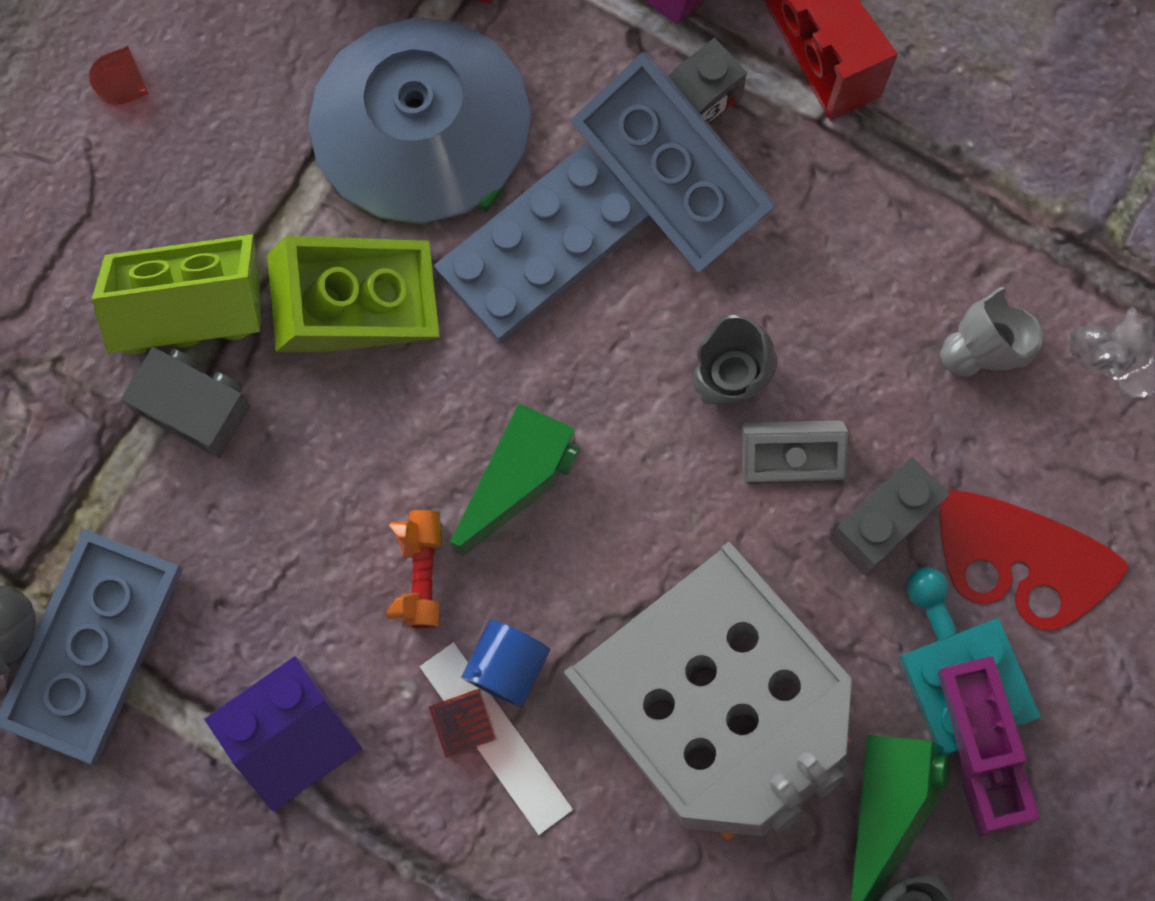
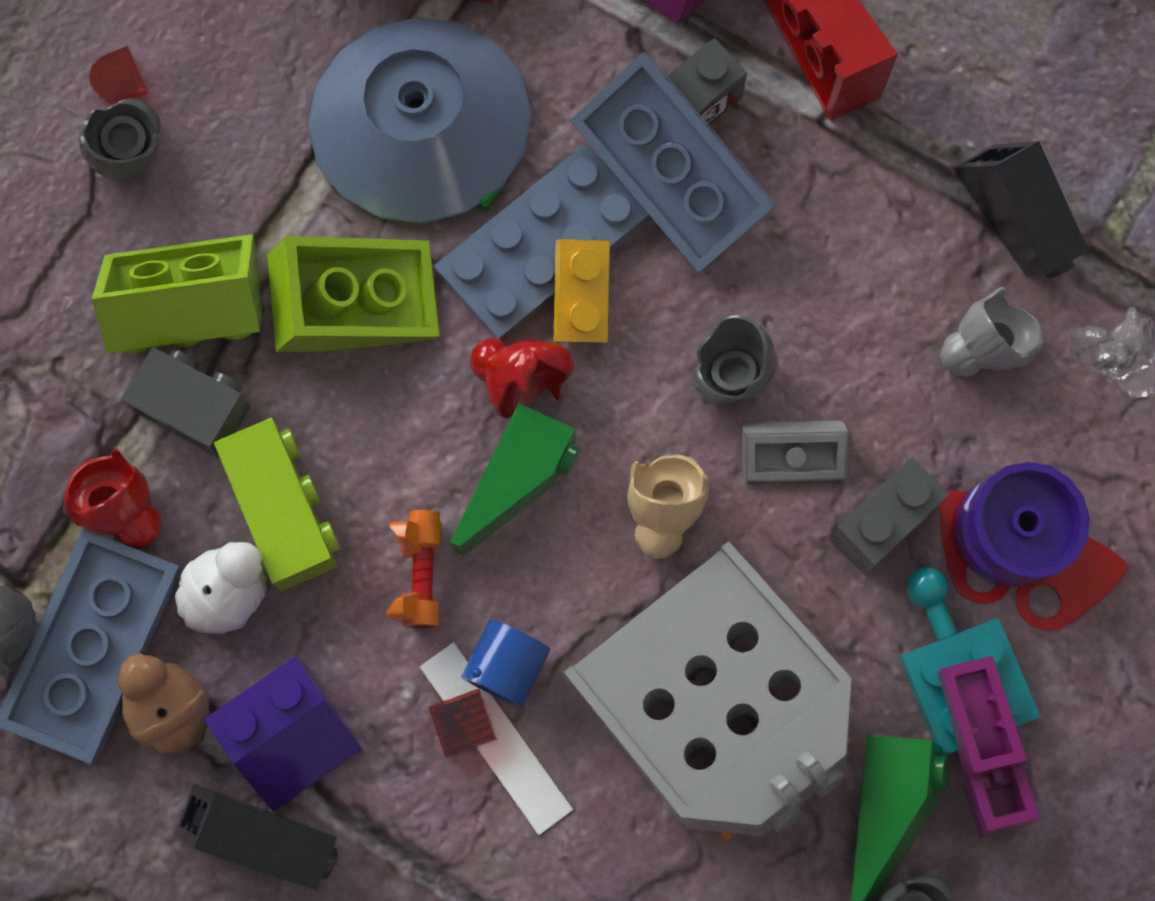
none -> red piece [63,449,162,549]
none -> dark grey hair [78,98,161,181]
none -> medium nougat piece [117,653,211,756]
none -> black slope [174,784,338,890]
none -> white piece [175,542,267,634]
none -> lime brick [214,417,341,592]
none -> red piece [470,338,575,418]
none -> yellow plate [554,239,610,343]
none -> tan piece [627,454,710,559]
none -> black slope [954,141,1089,278]
none -> dark purple wheel [954,461,1090,587]

